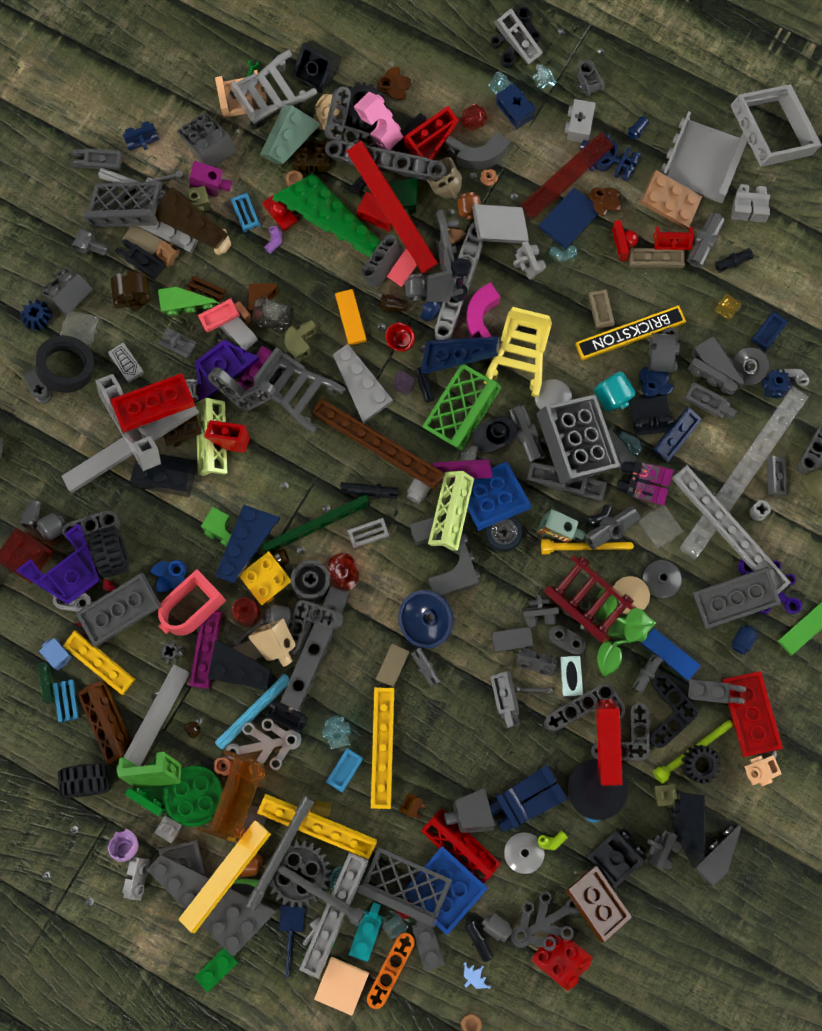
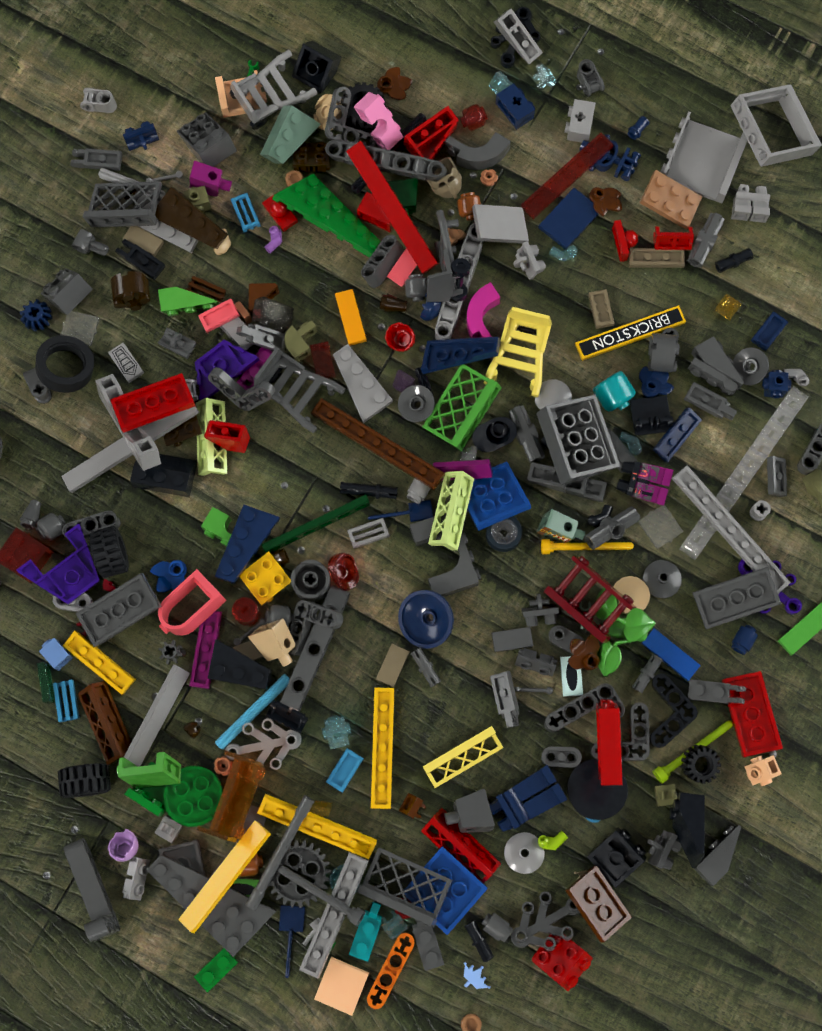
medium nougat tile [155,241,180,267] -> none
none -> dark grey beam [64,838,120,942]
none -> light grey piece [80,88,117,113]
none -> dark grey hinge [236,324,285,352]
none -> clear red tile [310,341,336,379]
none -> dark blue piece [368,500,433,522]
none -> dark grey dish [398,385,435,423]
none -> light yellow fence [423,726,503,788]
none -> dark grey plate [541,746,582,768]
none -> reddish brown plate [568,634,600,670]

